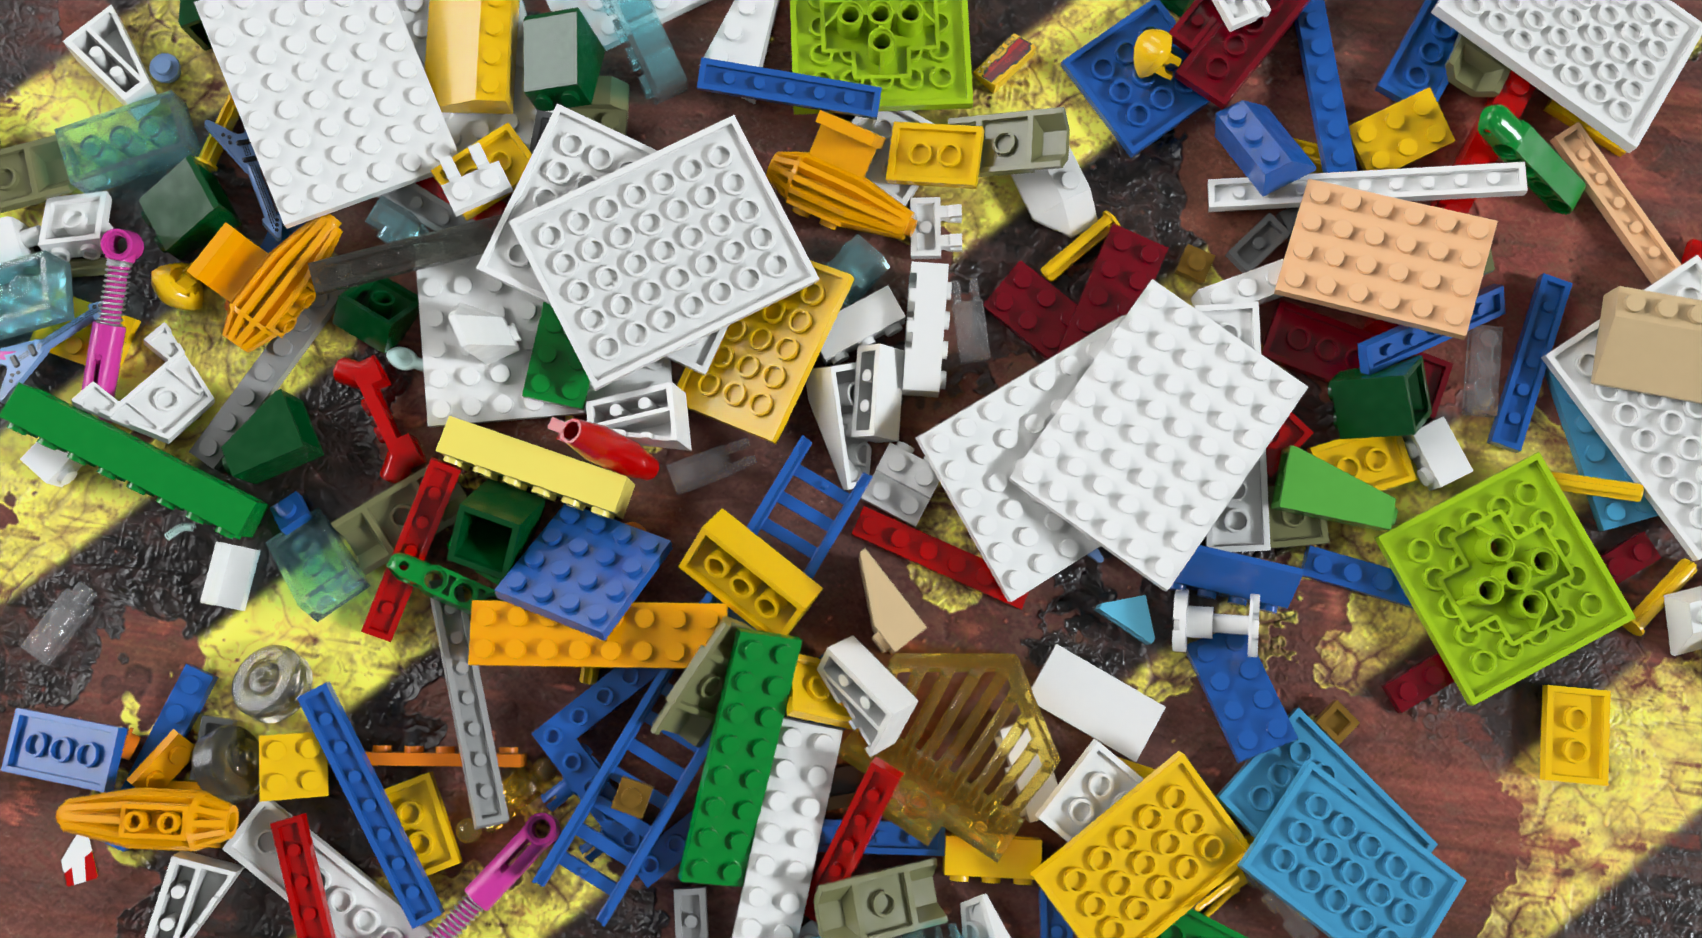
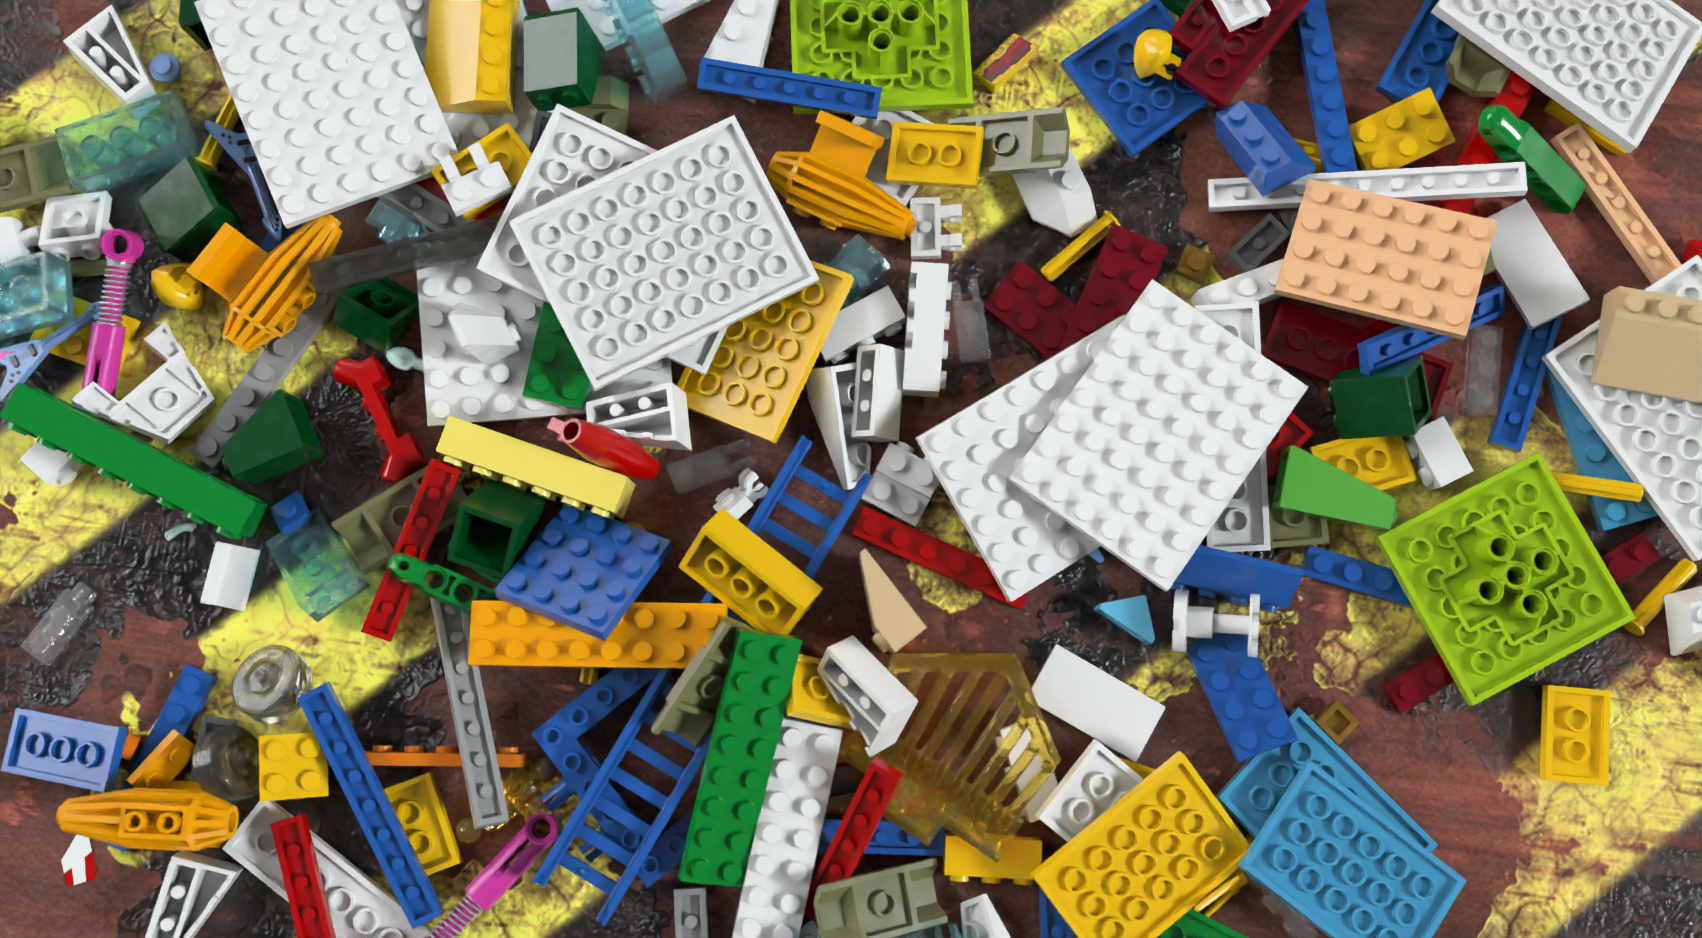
pearl gold plate [611,776,654,819] -> none
none -> white plate [713,467,769,519]
none -> white tile [1487,199,1590,330]

